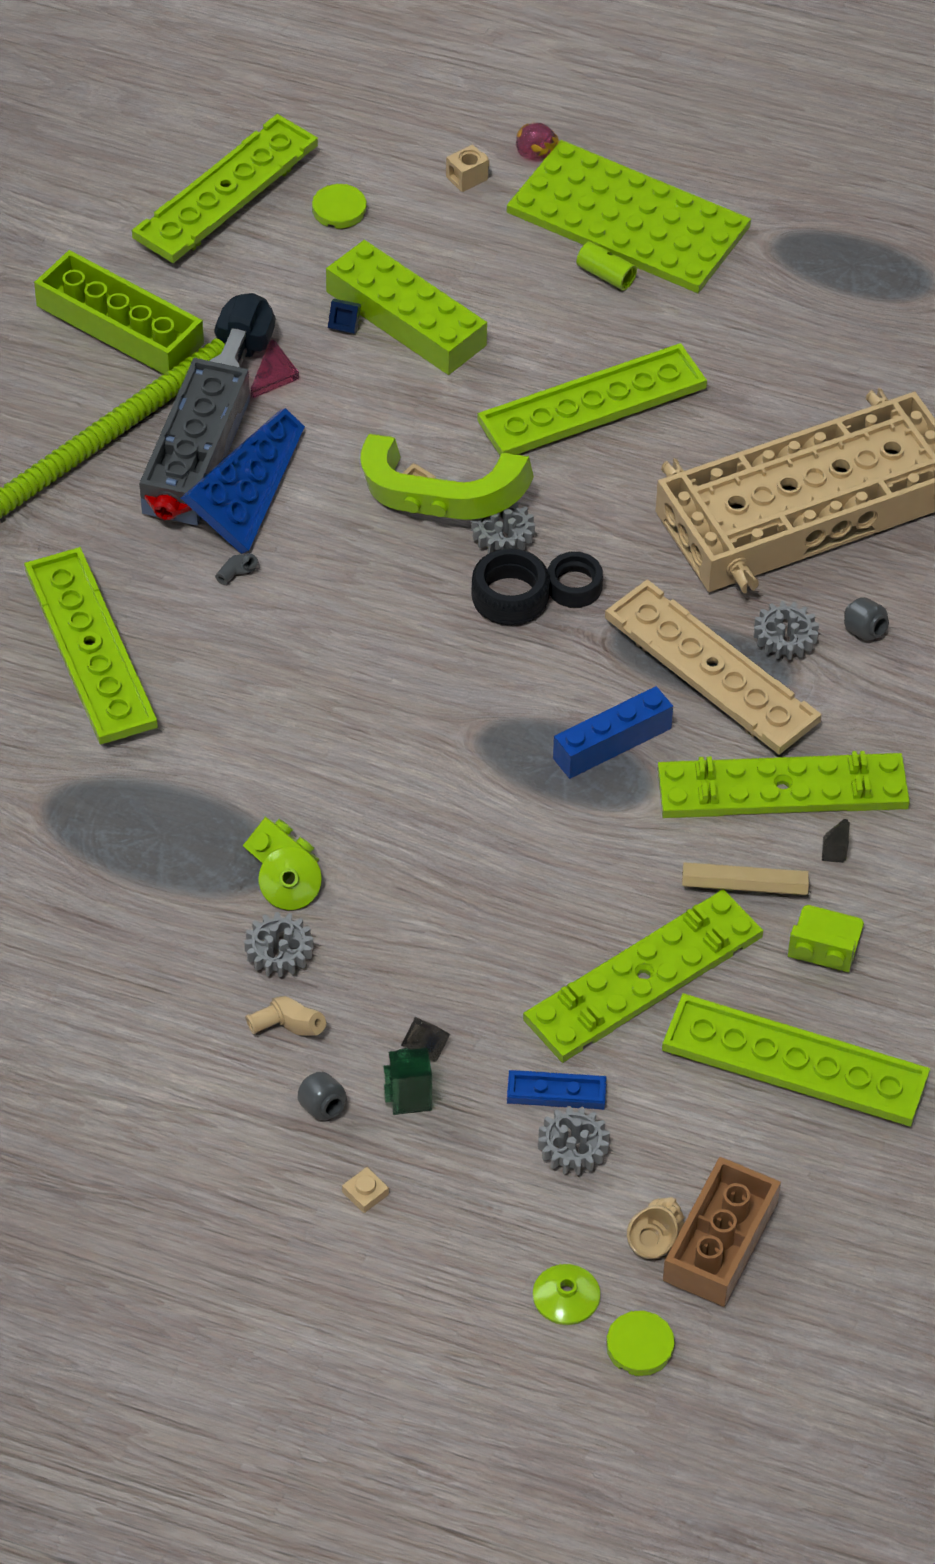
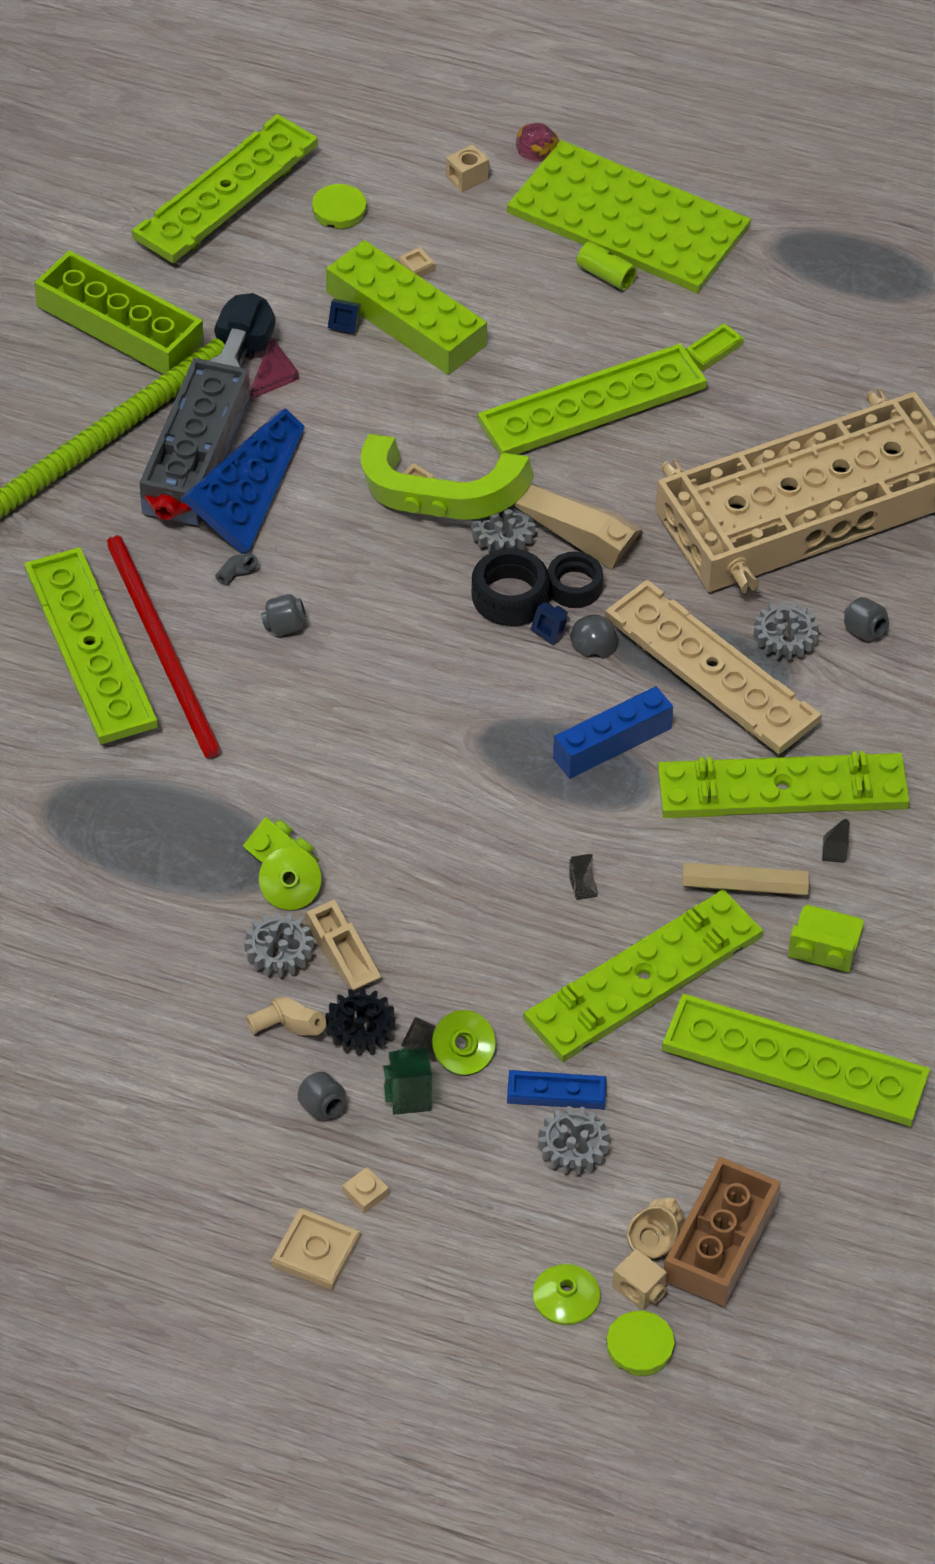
none -> red axle [107,535,220,759]
none -> dark grey head [261,594,307,637]
none -> tan tile [271,1208,361,1290]
none -> tan slope [304,899,381,991]
none -> black gear [325,988,396,1055]
none -> tan tile [397,247,436,277]
none -> lime dish [432,1010,496,1075]
none -> tan wedge [515,485,642,570]
none -> dark blue tile [531,602,568,645]
none -> clear smoke slope [569,854,598,900]
none -> dark grey hair [570,614,619,659]
none -> tan brick [613,1249,667,1310]
none -> lime tile [685,323,744,371]

